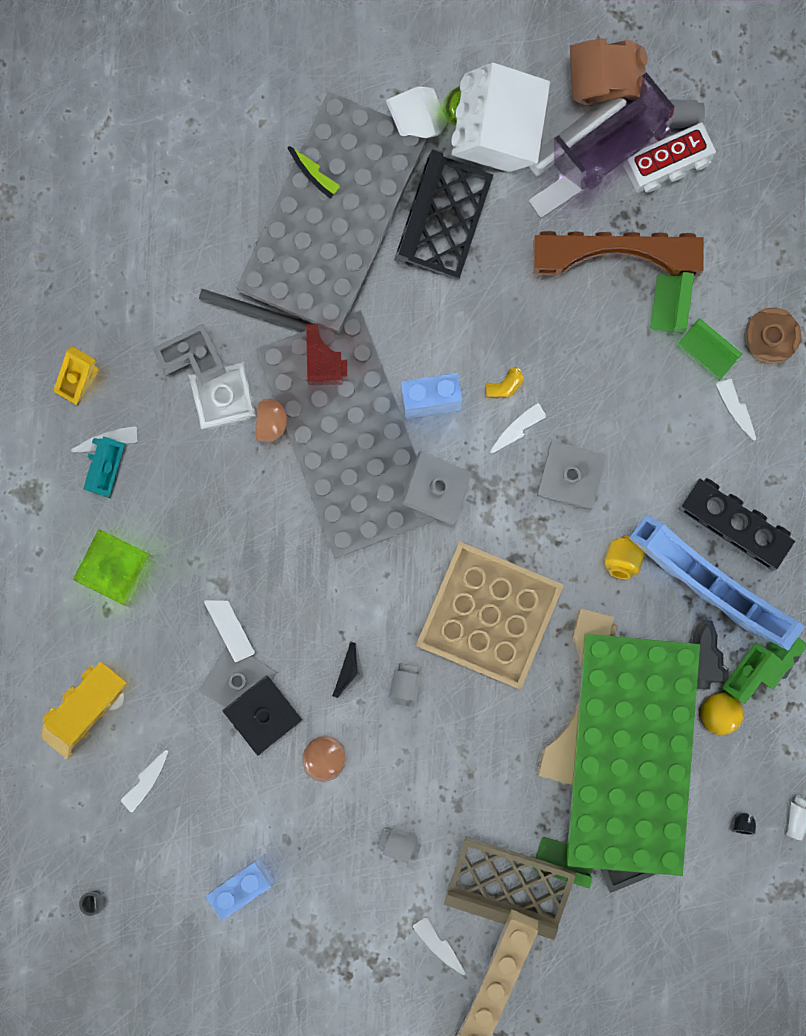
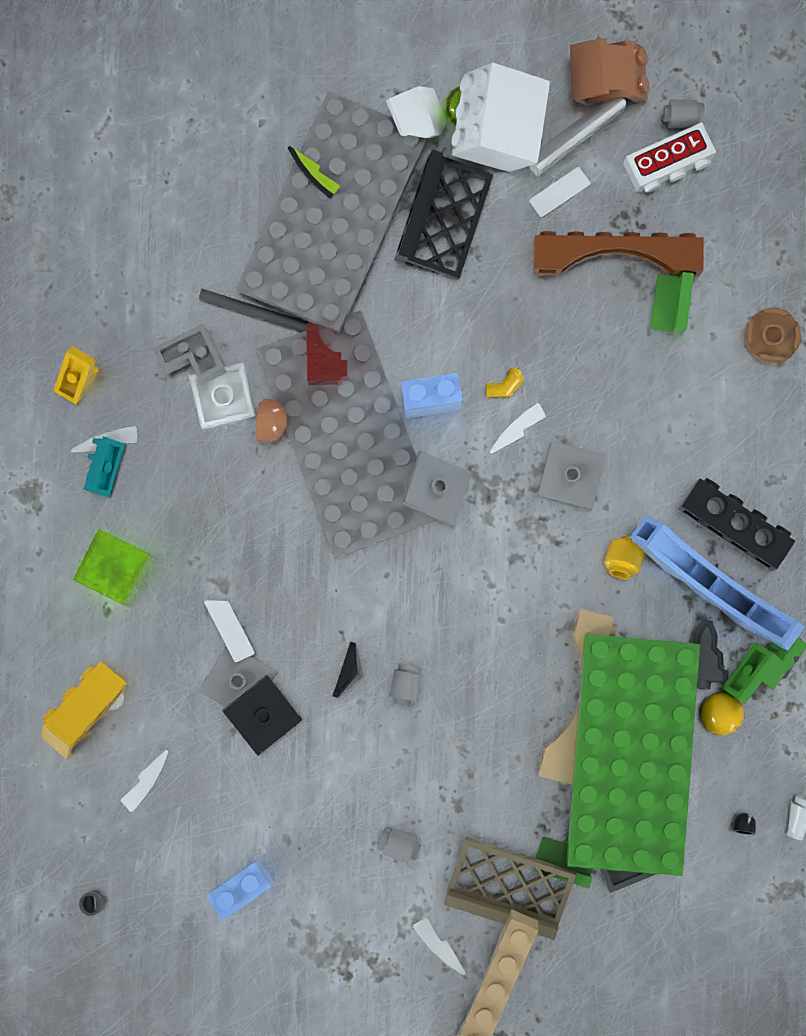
nougat hair [302,736,346,782] -> none
tan plate [416,541,564,690] -> none
clear purple windscreen [554,72,675,190] -> none
bright green panel [677,318,742,380] -> none
white sticker [716,379,756,441] -> none

